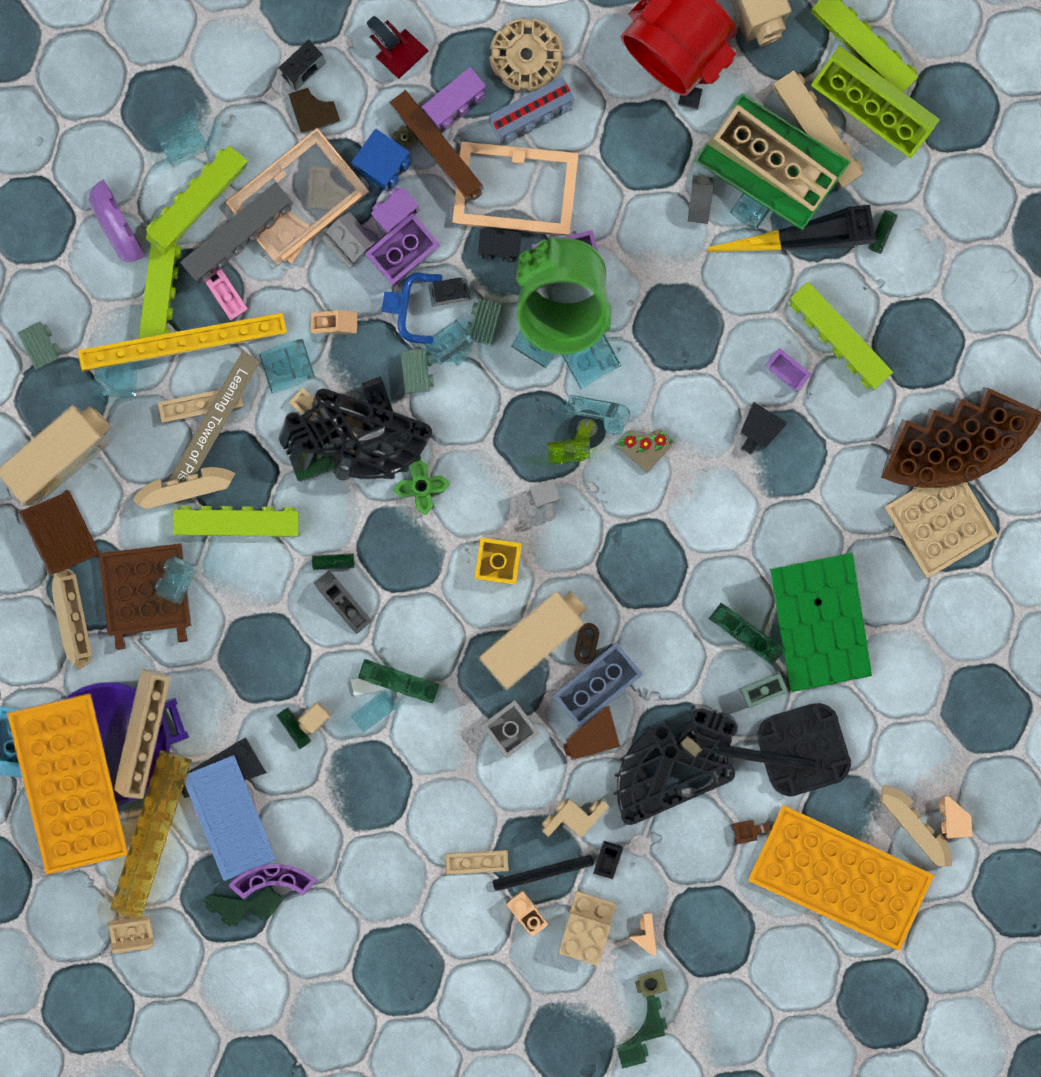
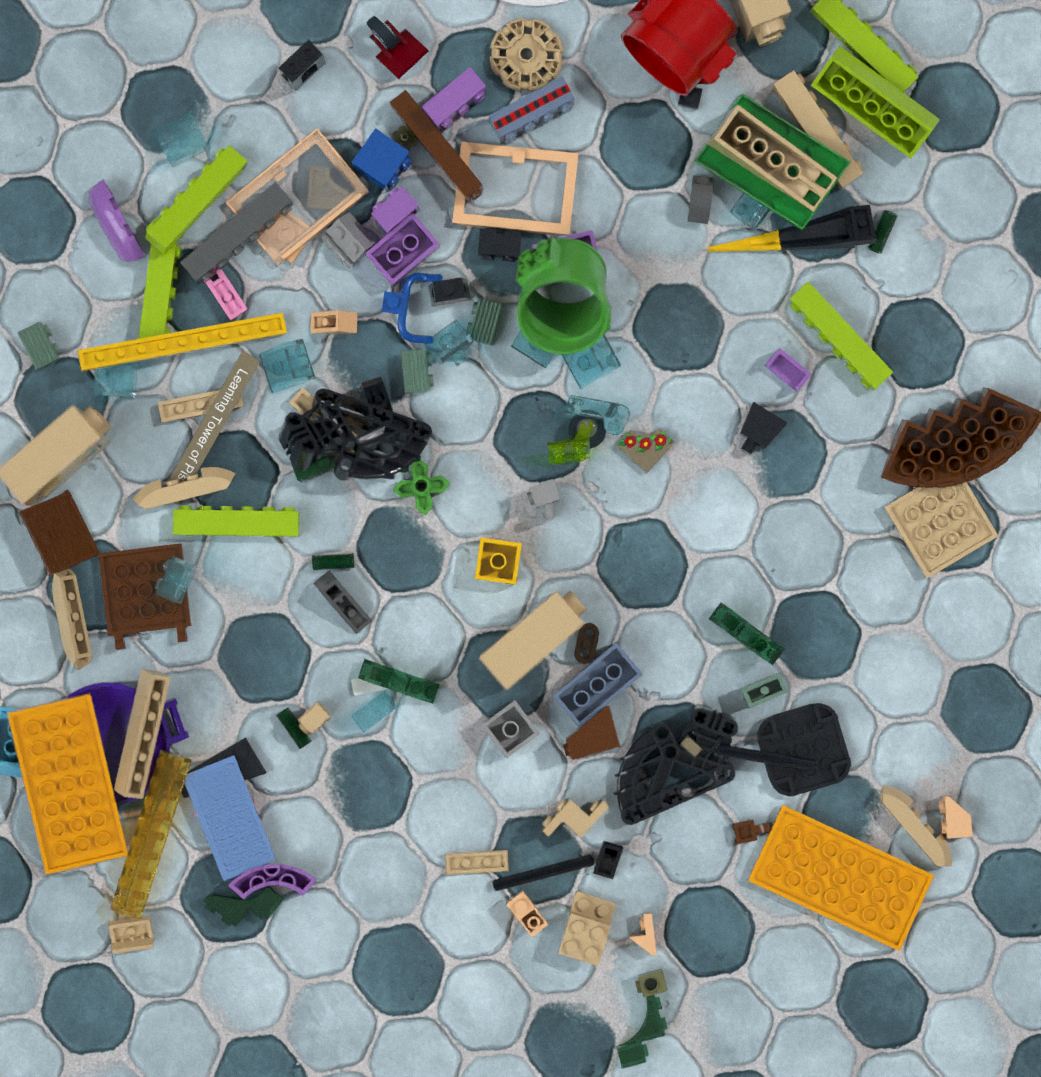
dark brown tile [288,88,340,134] -> none
green piece [770,552,872,692] -> none

